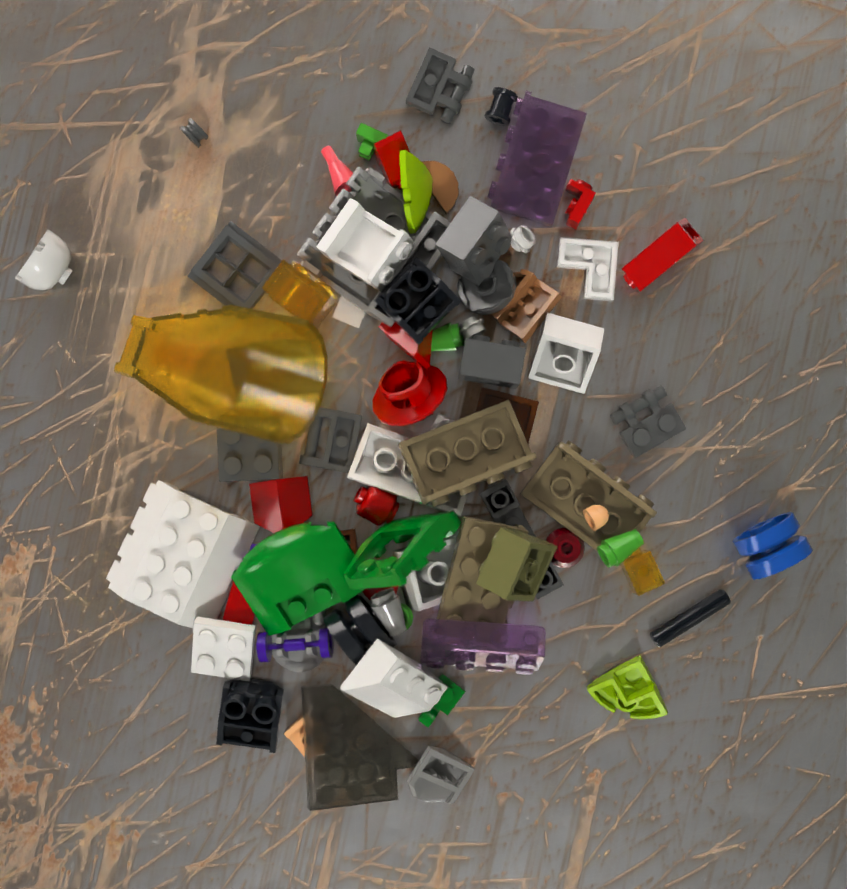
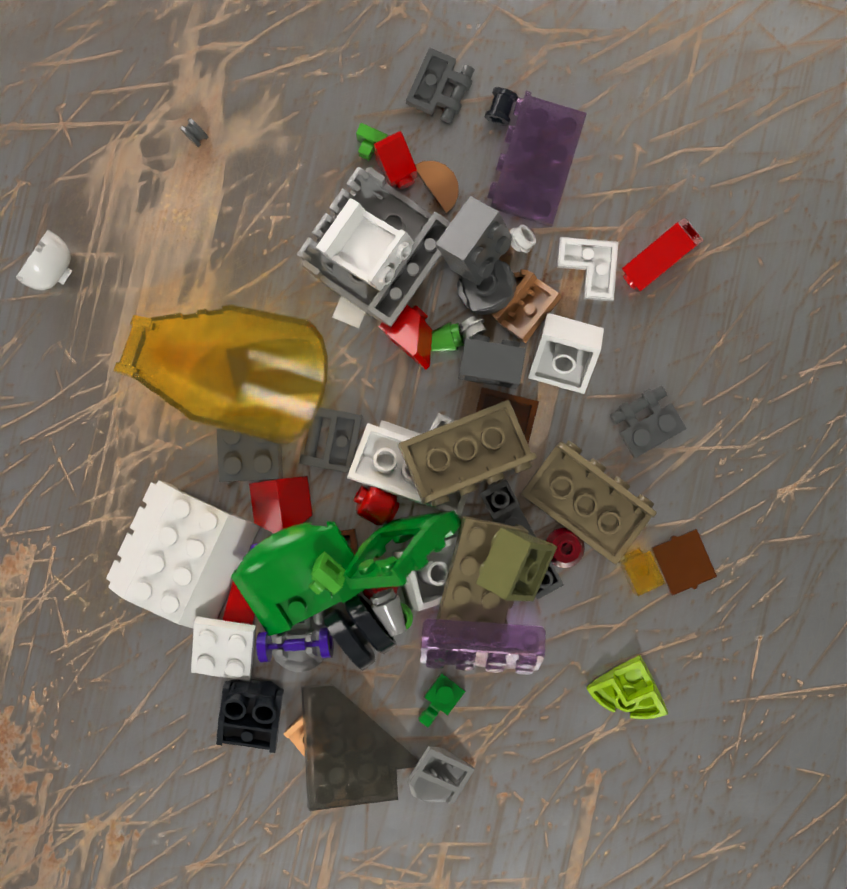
dark grey piece [188,221,287,320] -> none
clear yellow brick [261,259,336,332] -> none
coral cone [321,145,353,196] -> none
white slope [339,638,448,718] -> none
red helmet [372,360,448,426] -> none
black slope [373,257,462,345] -> none
lime brick [400,150,433,234] -> none
red bracket [565,179,596,230] -> none
light nougat hinge [583,505,609,531] -> none
bright green cone [597,529,644,568] -> none
black axle [650,589,731,647] -> none
blue wheel [732,512,813,580] -> none
none -> bright green tile [308,552,346,595]
none -> reddish brown piece [651,529,717,596]

